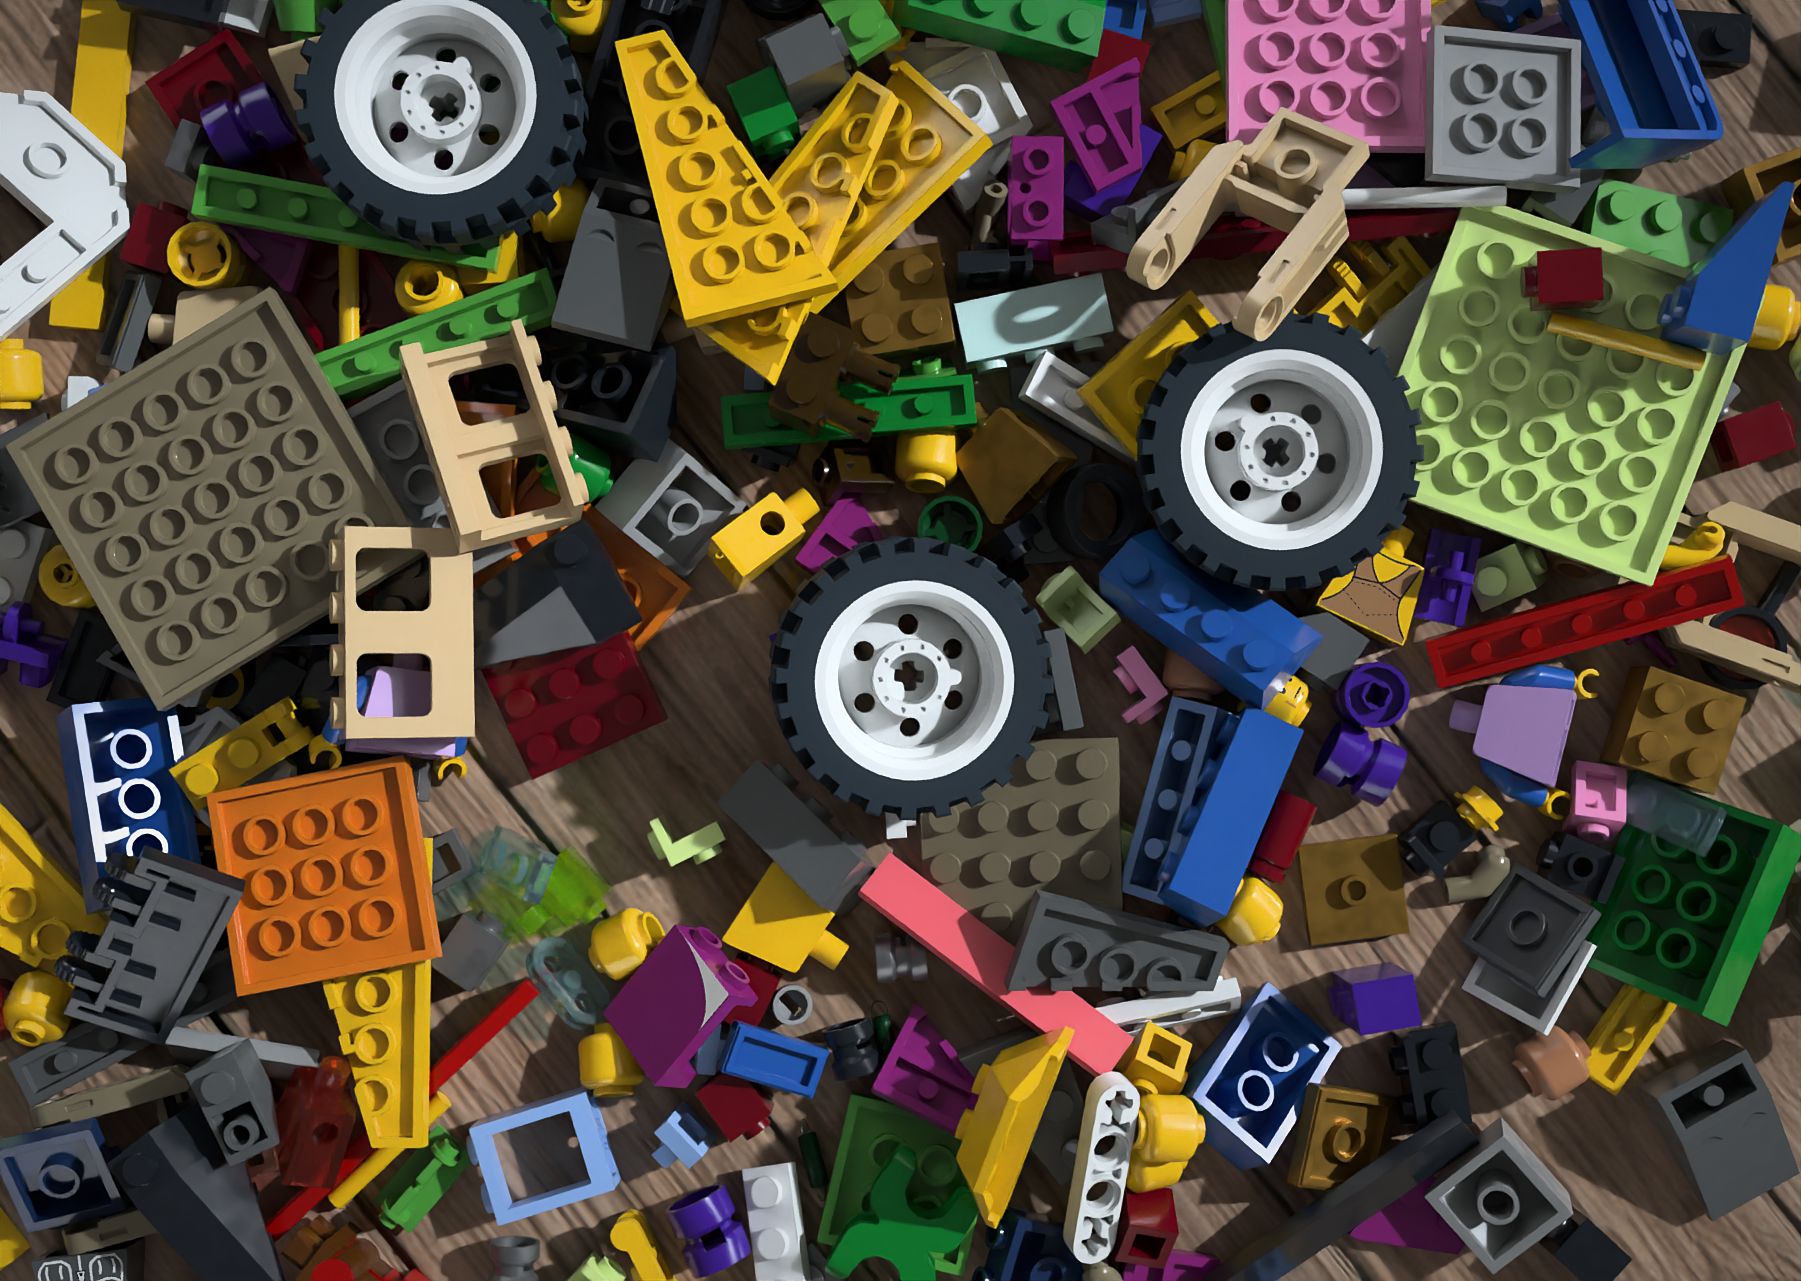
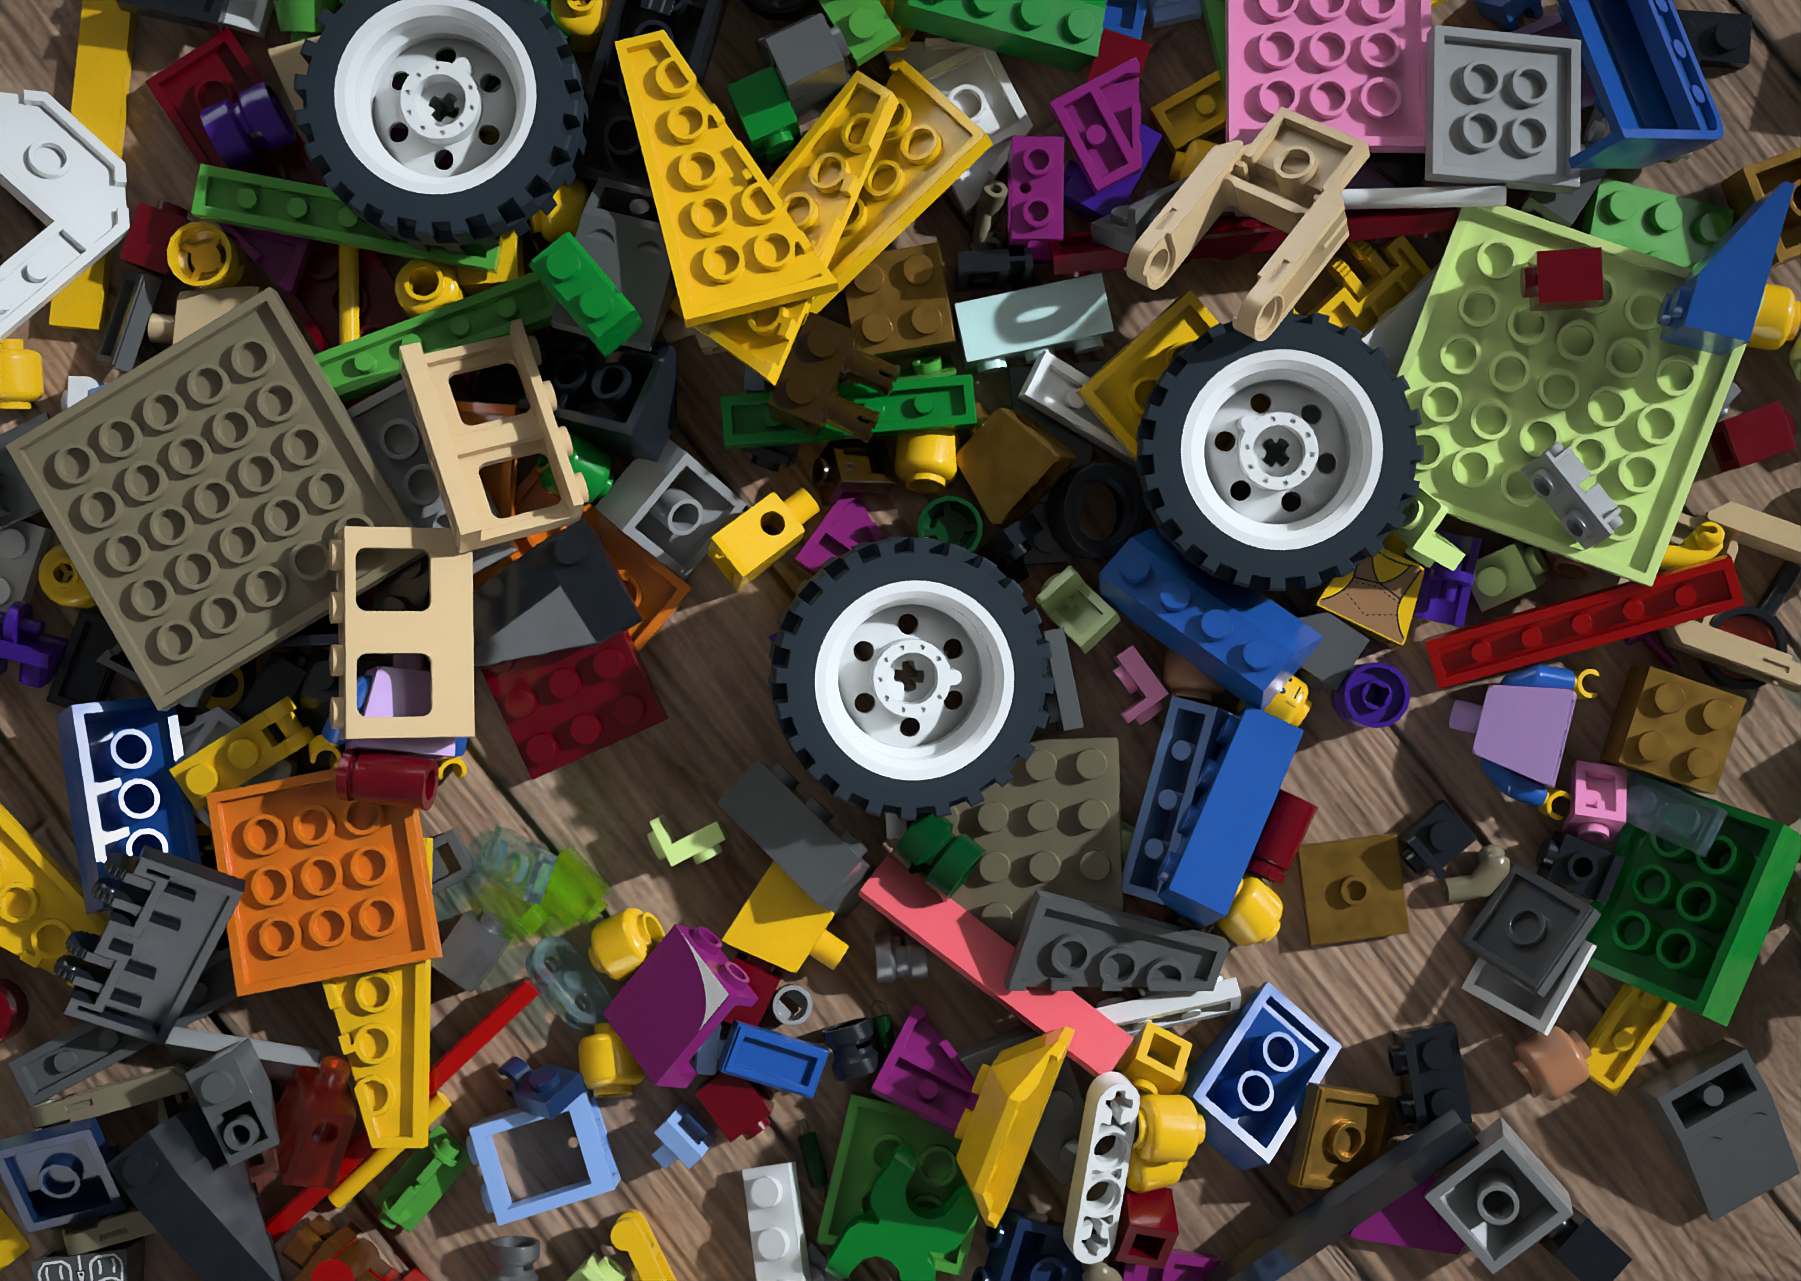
yellow head [2,968,73,1046] -> none
flat silver plate [164,119,216,184] -> none
dark purple wheel [664,1183,752,1279] -> none
dark purple wheel [1313,719,1407,807] -> none
dark purple brick [1327,962,1422,1036] -> none
yellow plate [1453,785,1503,832] -> none
yellow bar [1545,311,1707,372] -> none
none -> dark red piece [336,749,439,811]
none -> dark blue plate [496,1056,587,1120]
none -> green brick [529,232,644,357]
none -> dark green wheel [890,812,987,902]
none -> yellowish green bracket [1392,487,1466,571]
none -> light grey hinge [1520,441,1624,550]

